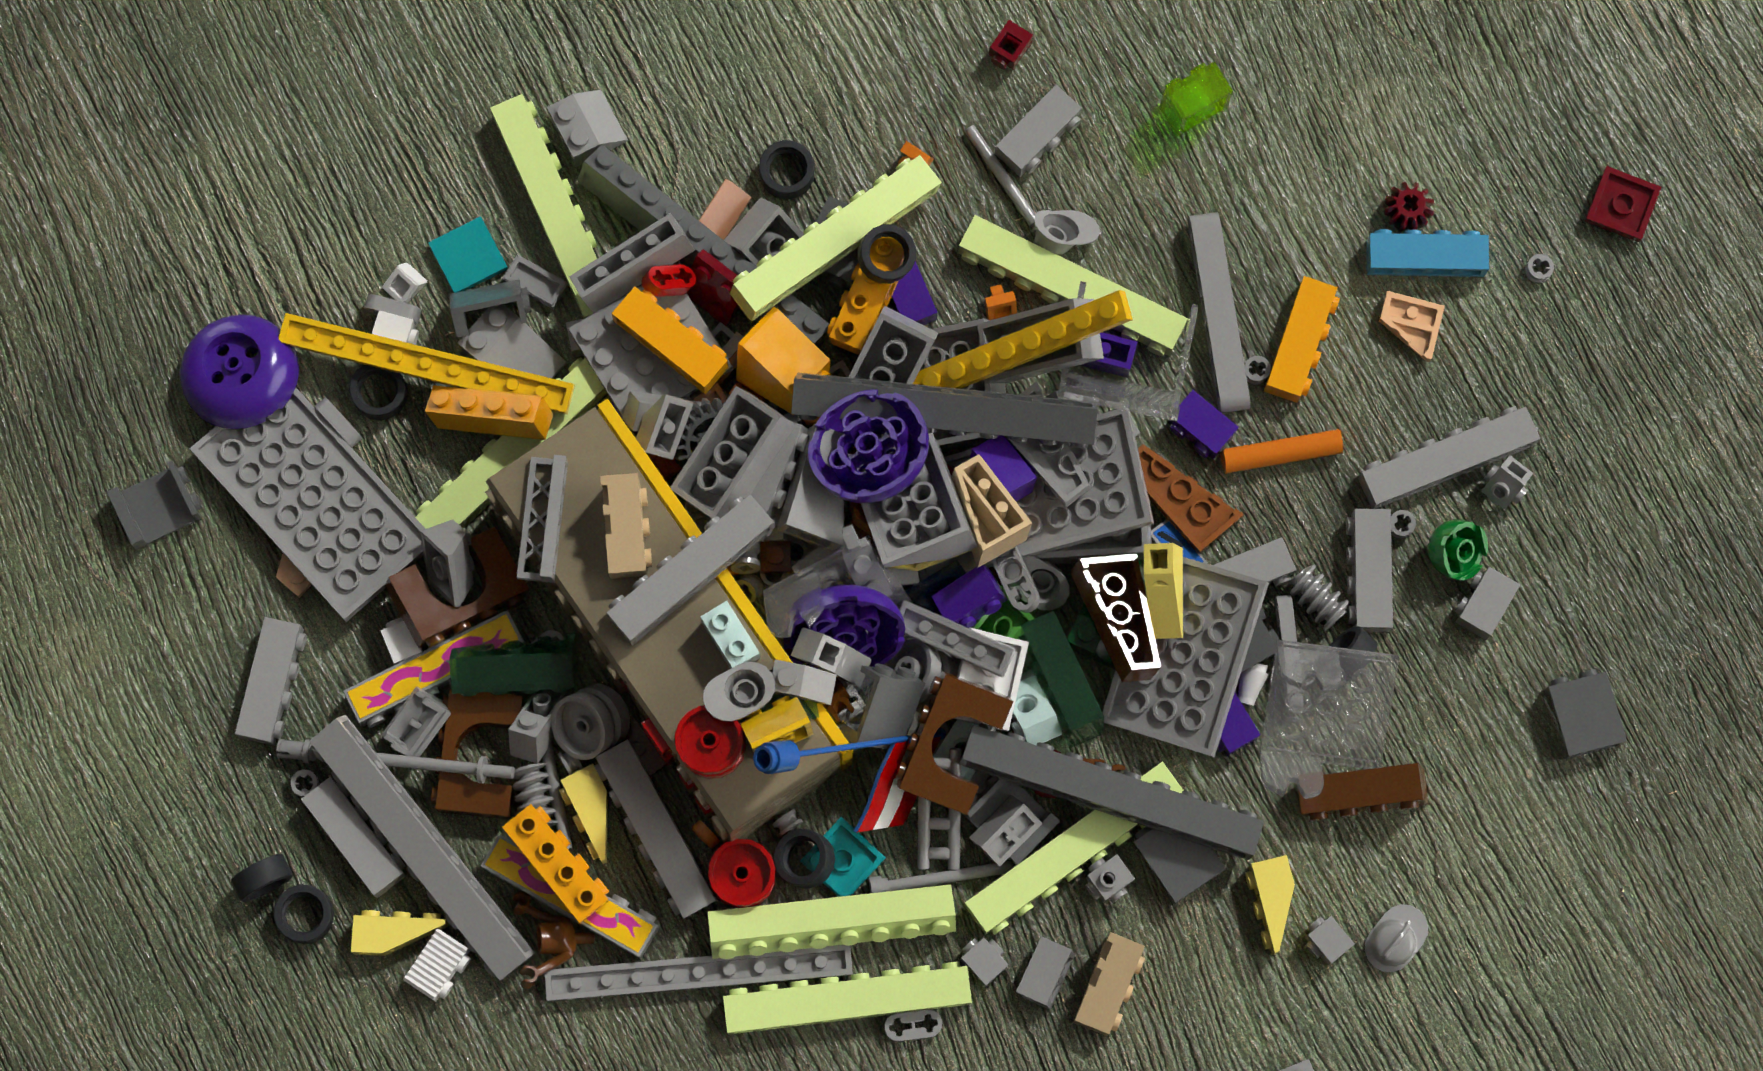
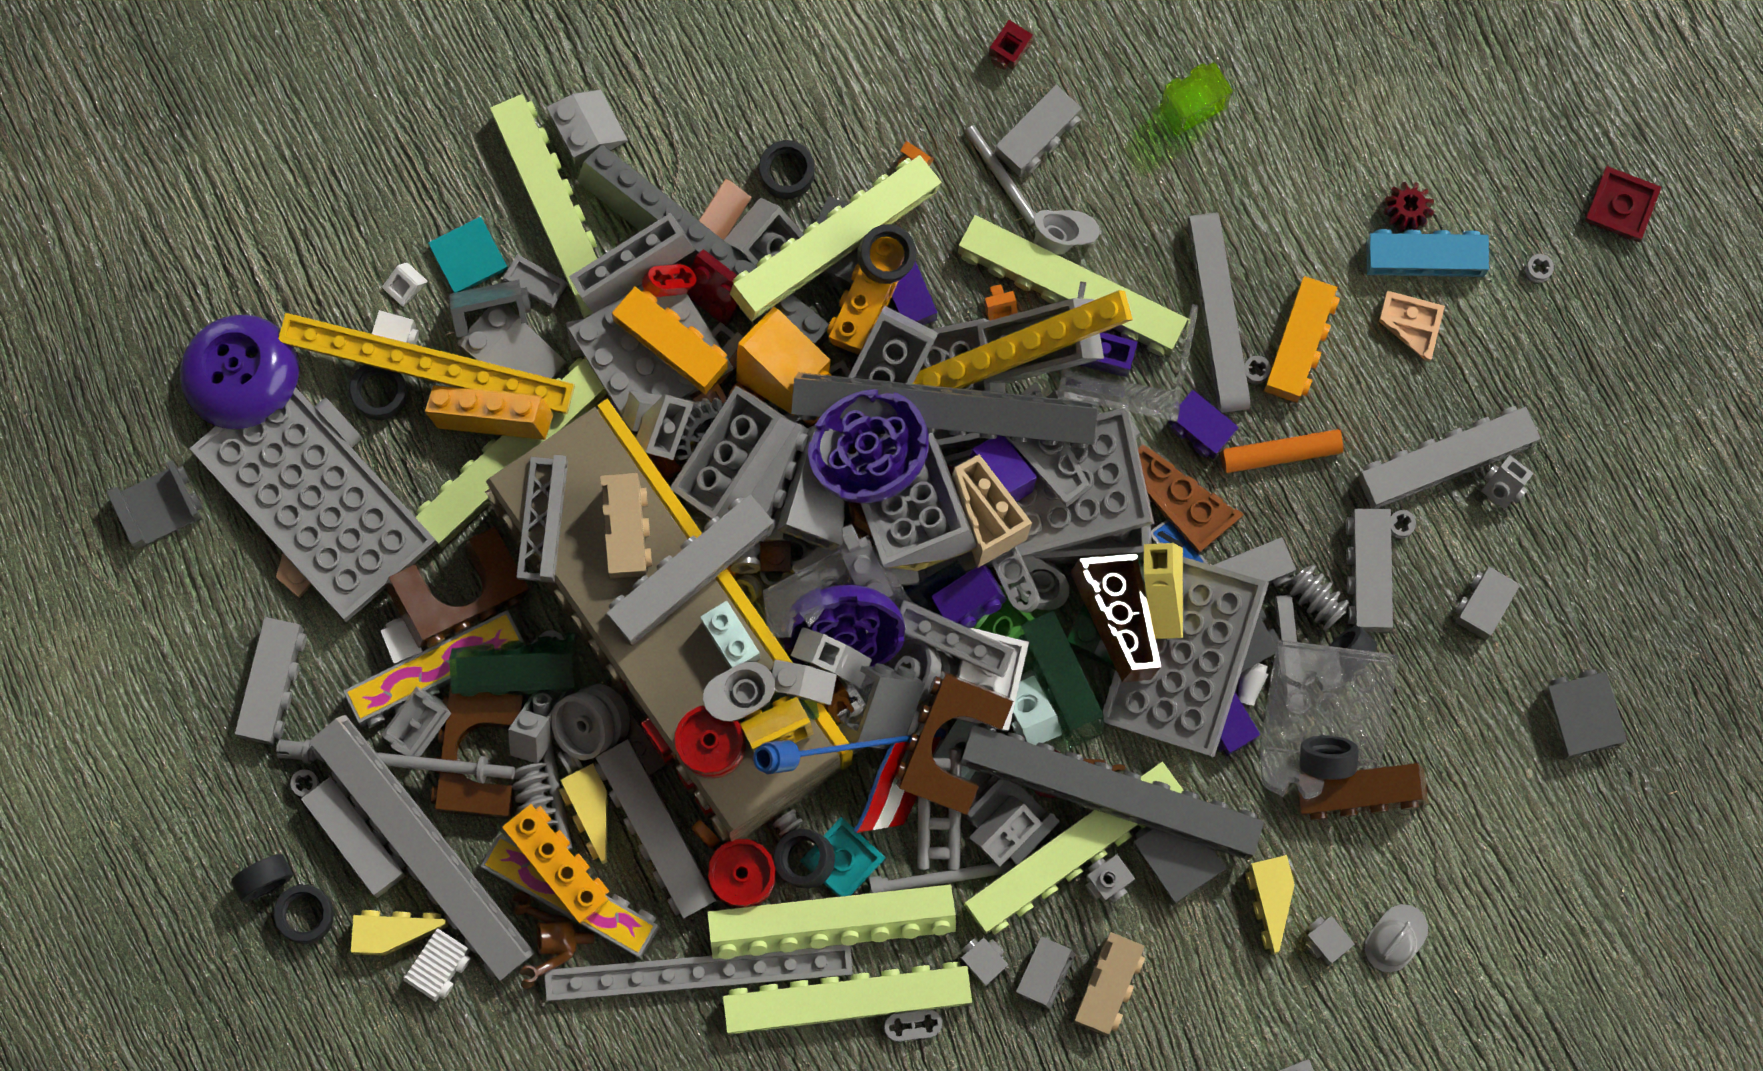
light grey beam [364,294,422,325] -> none
light grey slope [421,519,475,608] -> none
green cylinder [1428,519,1488,581] -> none
none -> black tyre [1299,735,1359,780]

